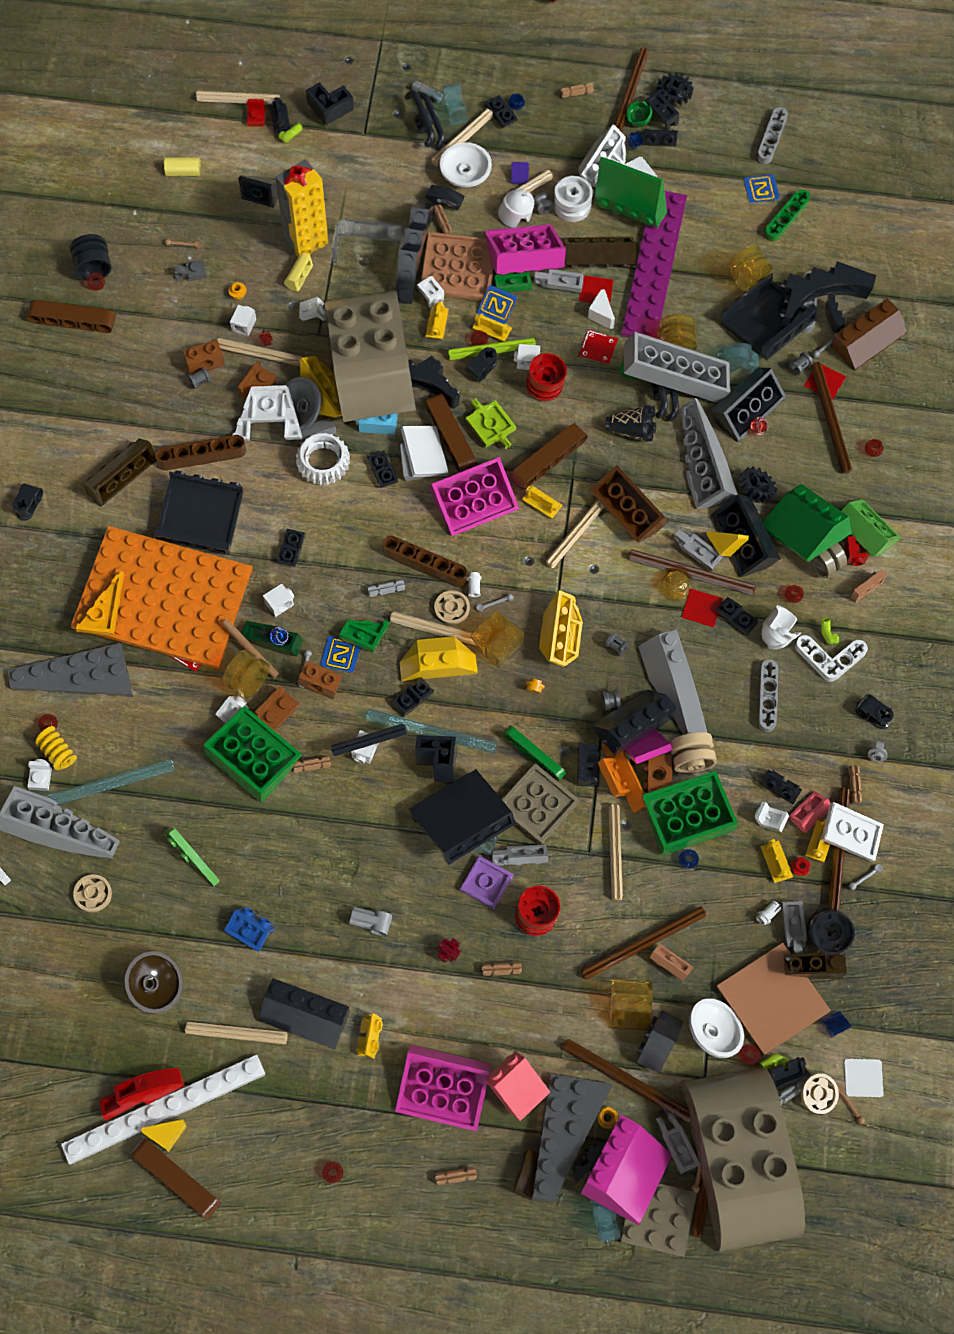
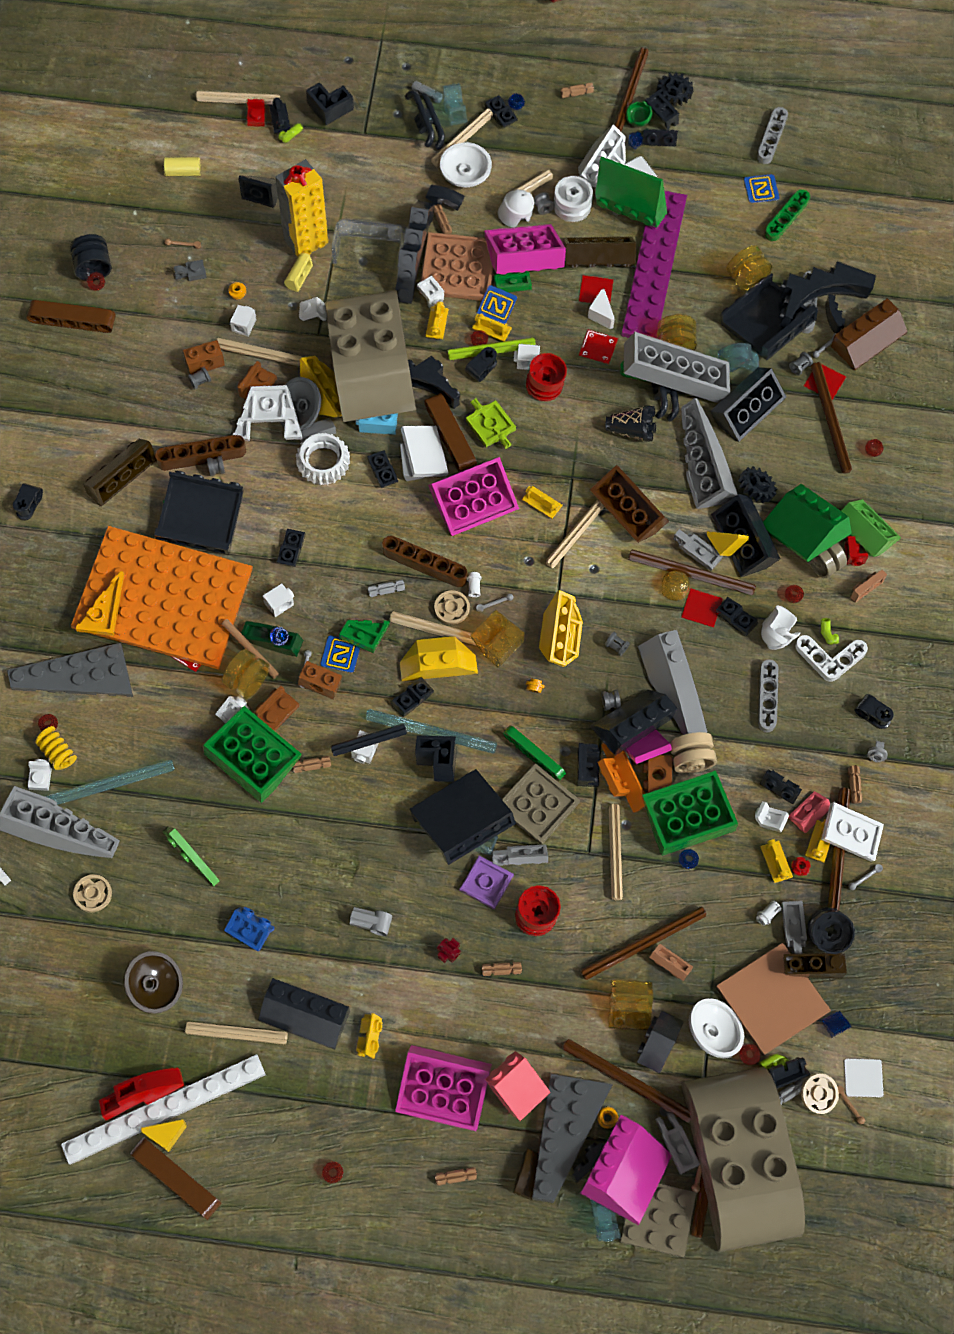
clear red plate [258,329,274,347] -> none
reddish brown beam [510,423,588,490] -> none
dark purple slope [511,162,529,184] -> none
light grey hinge [534,269,584,293] -> none
clear red plate [751,417,768,435] -> none
none -> flat silver wheel [207,456,225,476]

